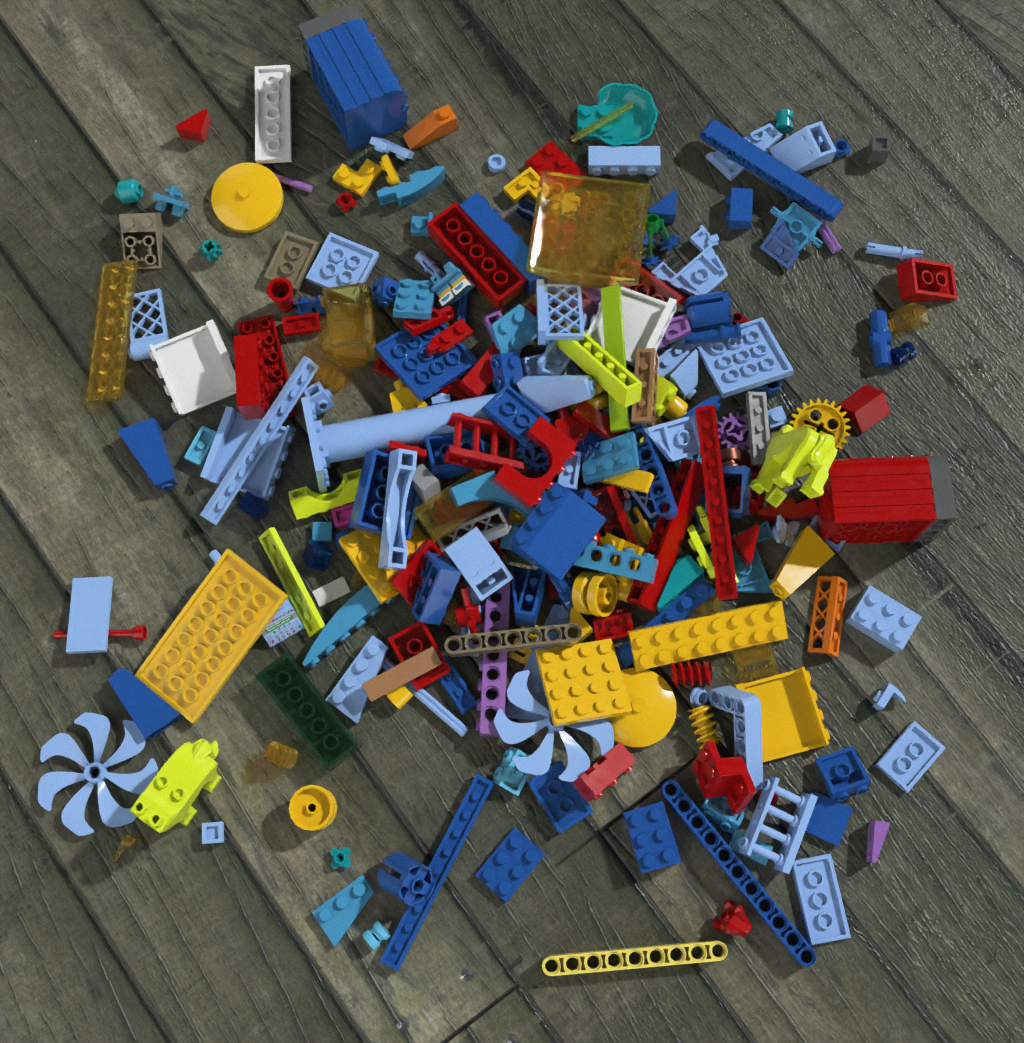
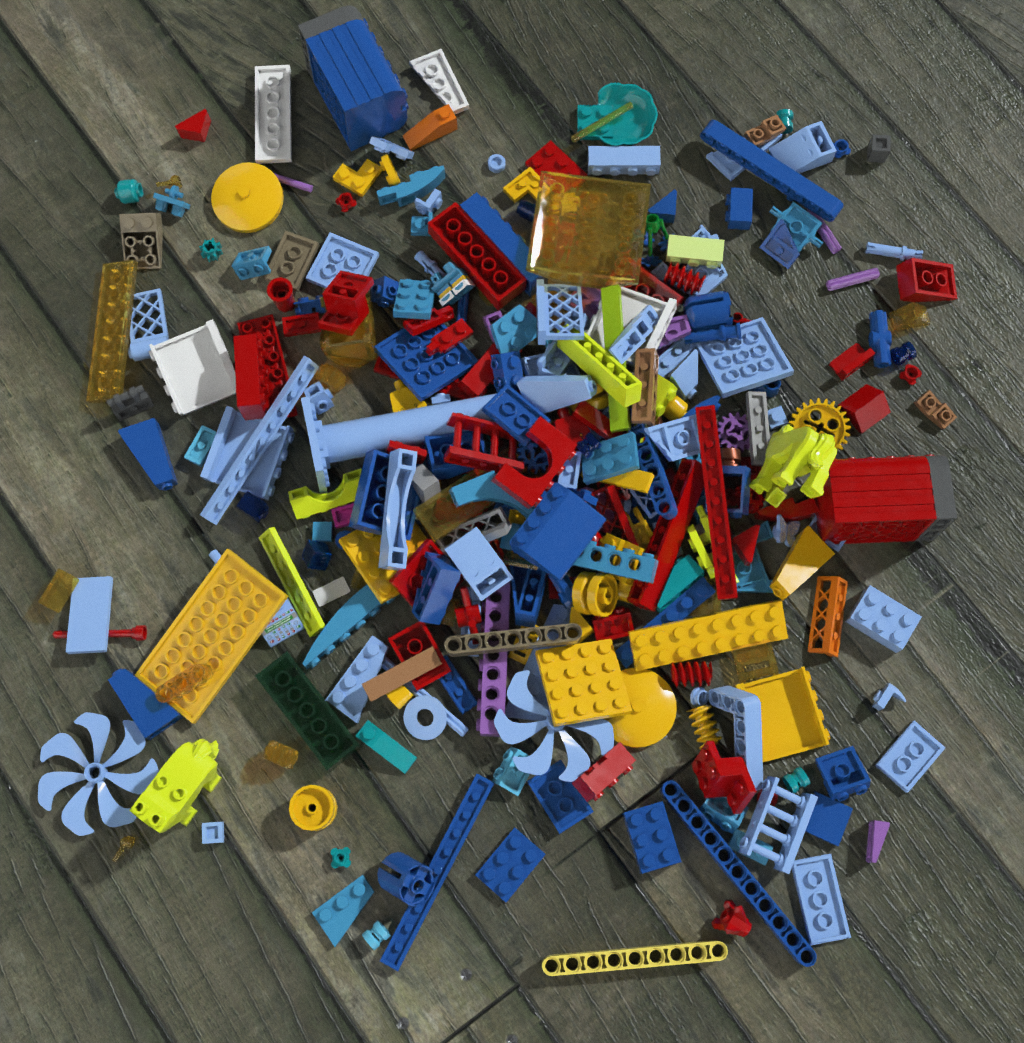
none -> clear yellow panel [38,568,79,613]
none -> dark grey plate [106,385,154,421]
none -> clear yellow beam [155,664,213,703]
none -> clear yellow hand [156,175,183,189]
none -> dark azure bracket [232,246,272,280]
none -> red bracket [318,270,374,336]
none -> teal slope [356,720,417,774]
none -> light blue gear [404,695,447,740]
none -> white wing [409,49,469,114]
none -> light blue bracket [414,189,443,216]
none -> light blue slope [609,305,660,364]
none -> red piece [664,262,706,295]
none -> yellowish green brick [665,234,725,269]
none -> medium nougat slope [744,115,786,147]
none -> teal wheel [782,766,811,794]
none -> medium lavender axle [826,268,880,291]
none -> red panel [829,343,875,381]
none -> red plate [899,364,922,385]
none -> medium nougat slope [914,390,957,430]

